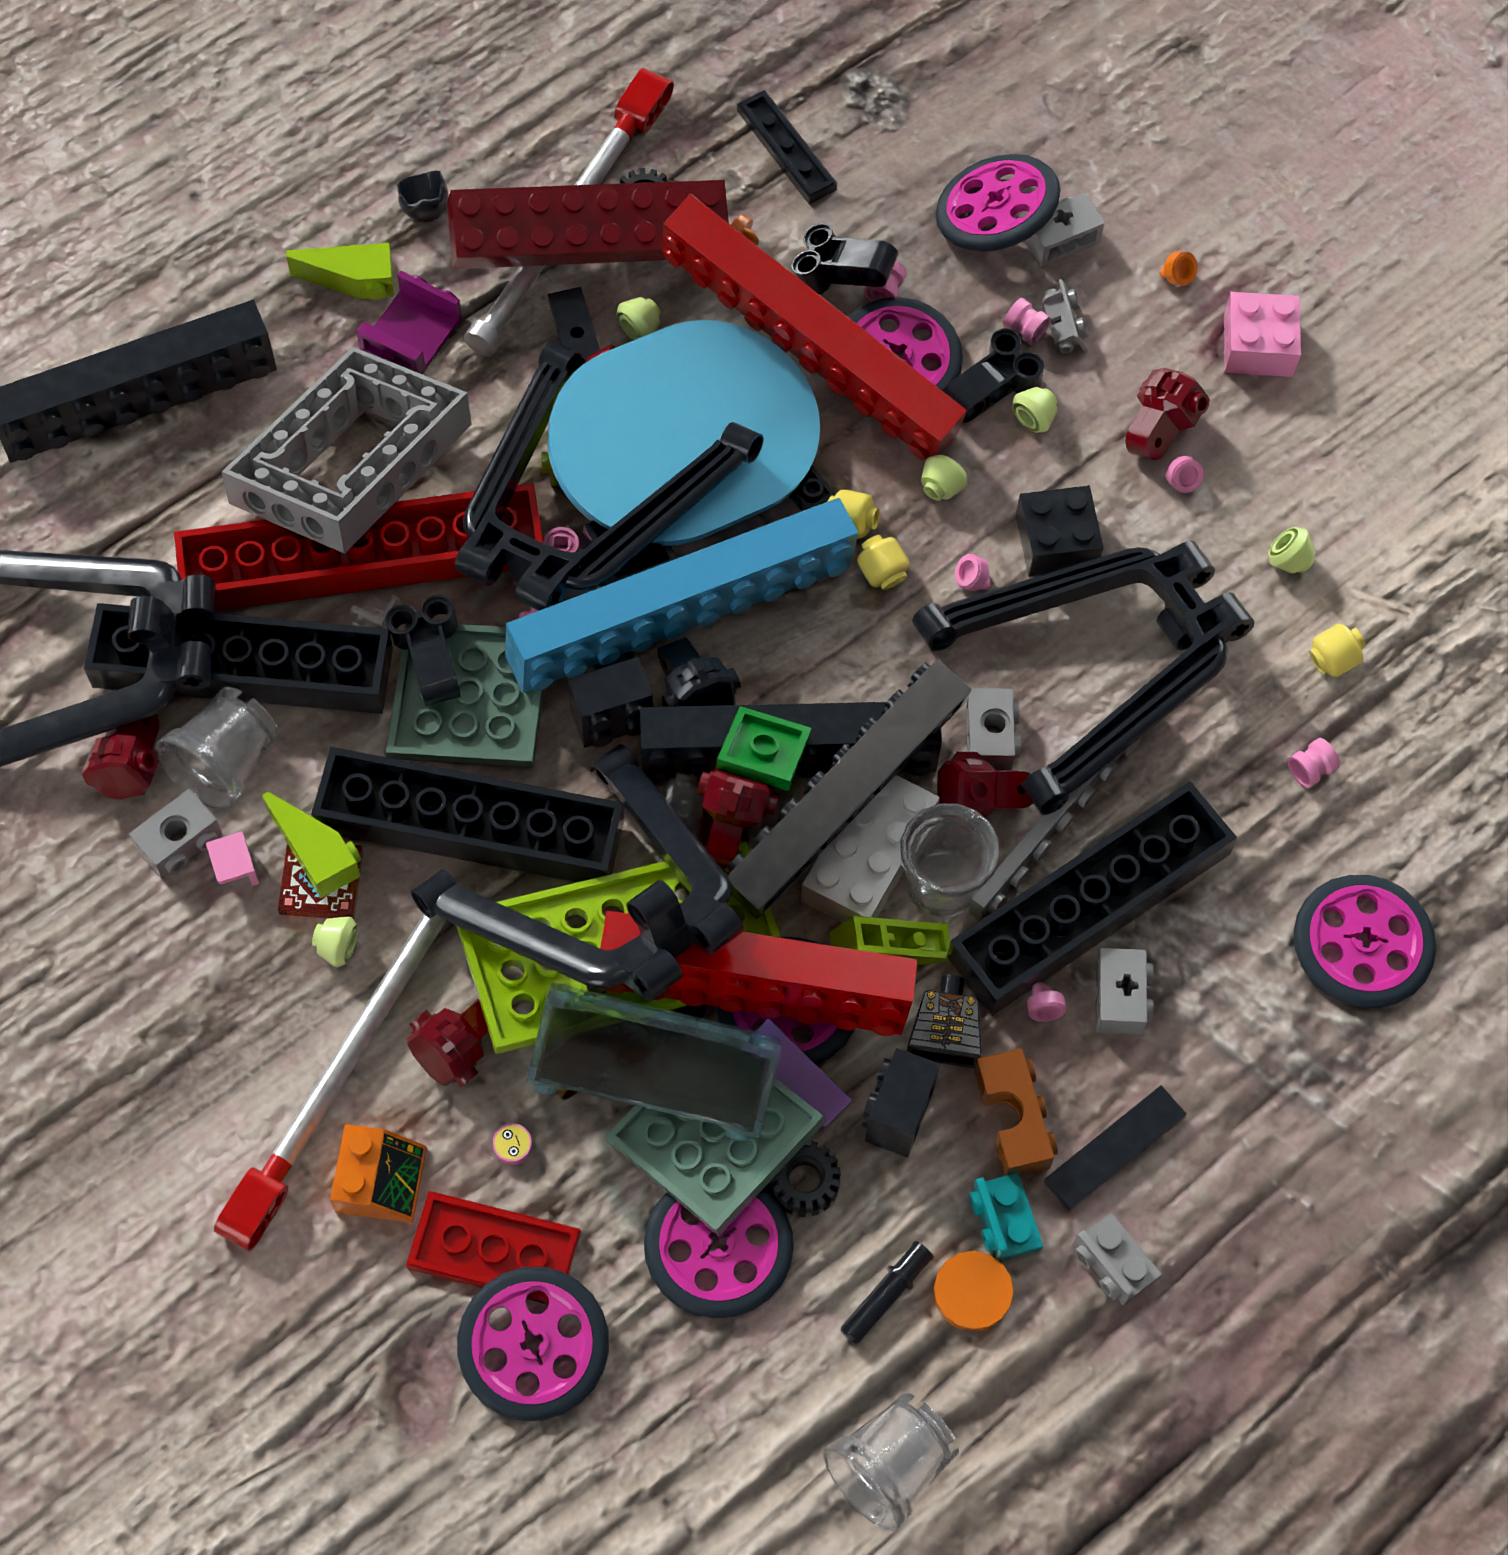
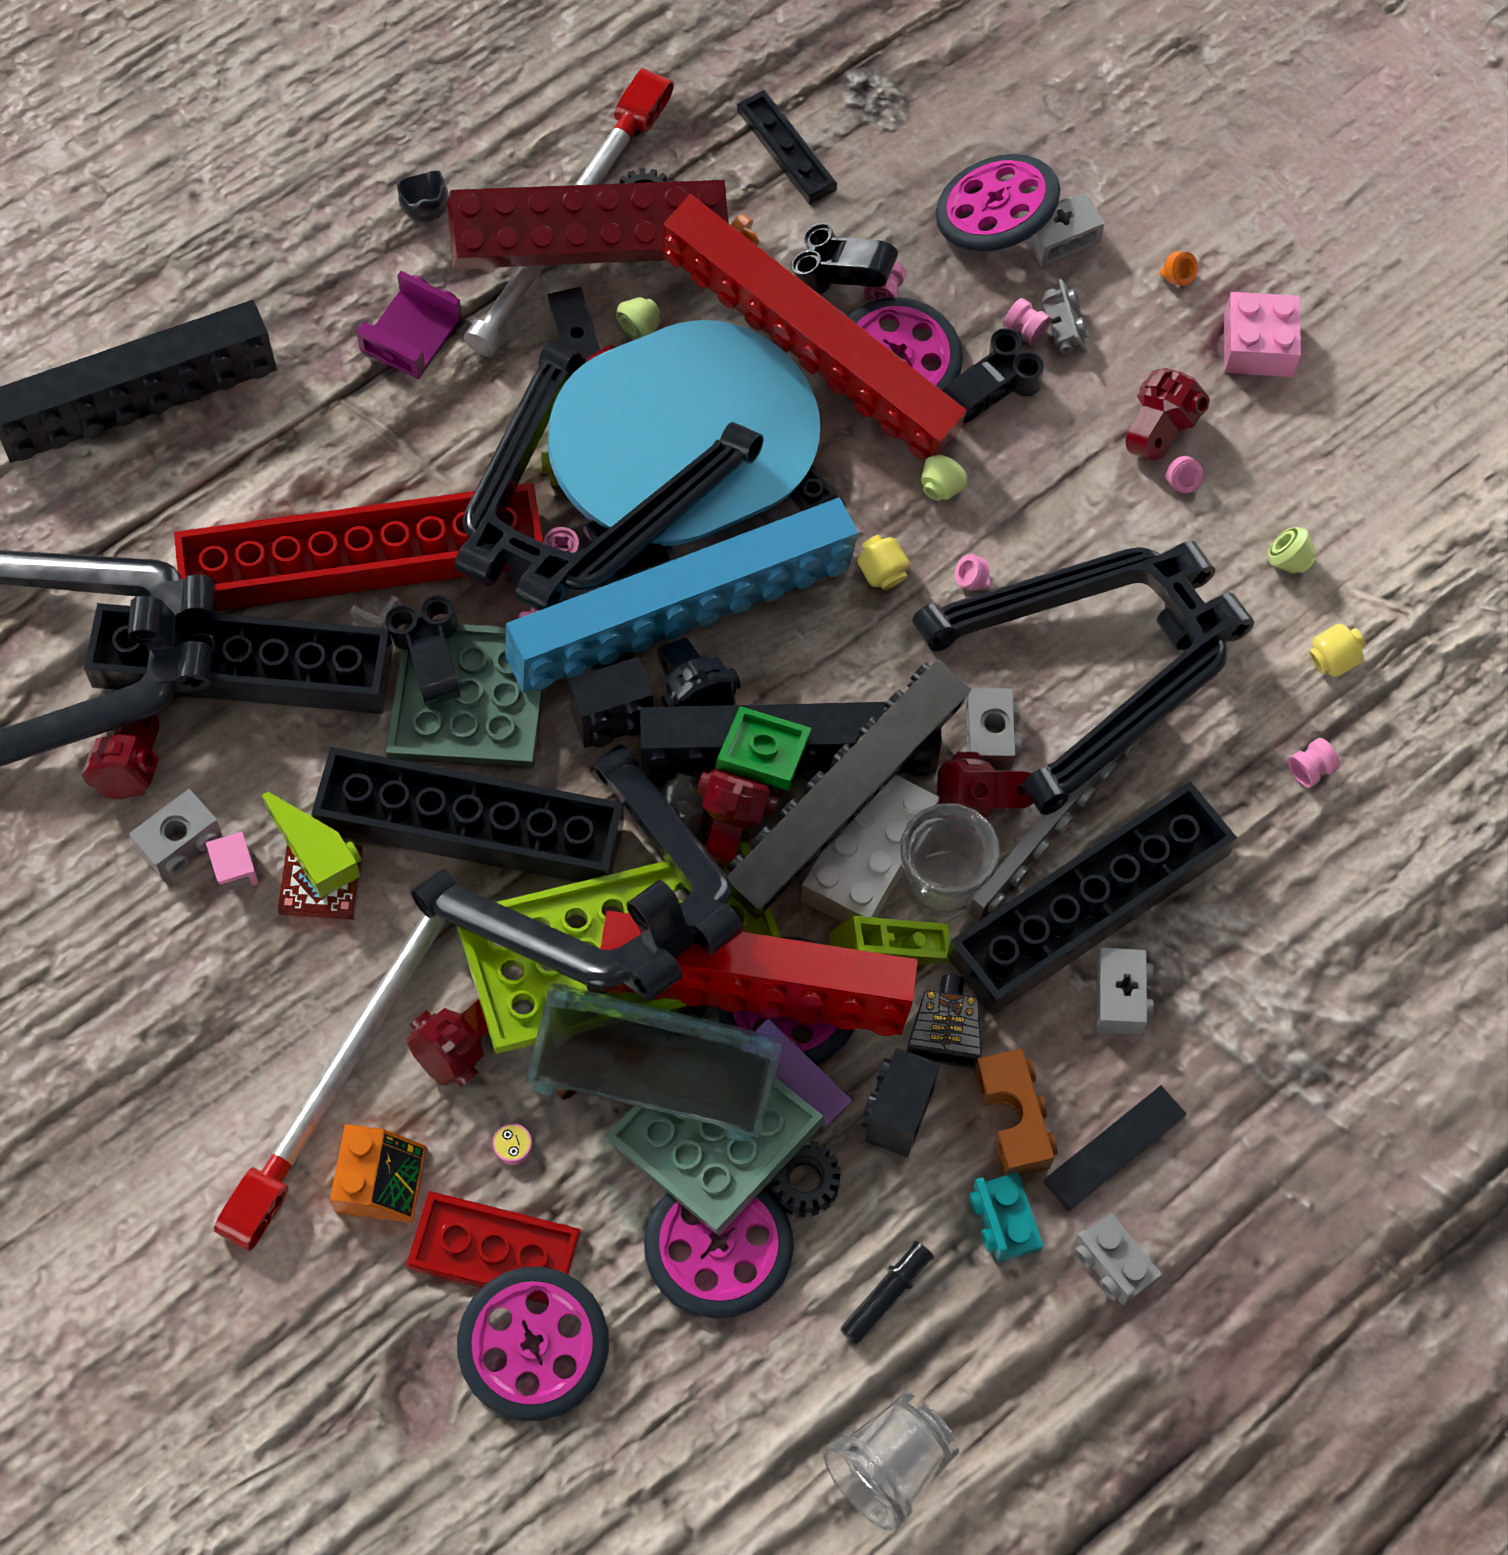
clear piece [155,687,278,810] -> none
light grey brick [222,347,472,554] -> none
lime slope [286,243,395,300] -> none
yellowish green cone [312,916,358,968] -> none
light yellow head [827,490,880,539] -> none
orange tile [933,1251,1014,1331] -> none
yellowish green cone [1012,387,1058,433] -> none
black brick [1016,485,1104,577] -> none
bright pink tile [1027,982,1066,1022] -> none
wedge [1293,875,1436,1008] -> none

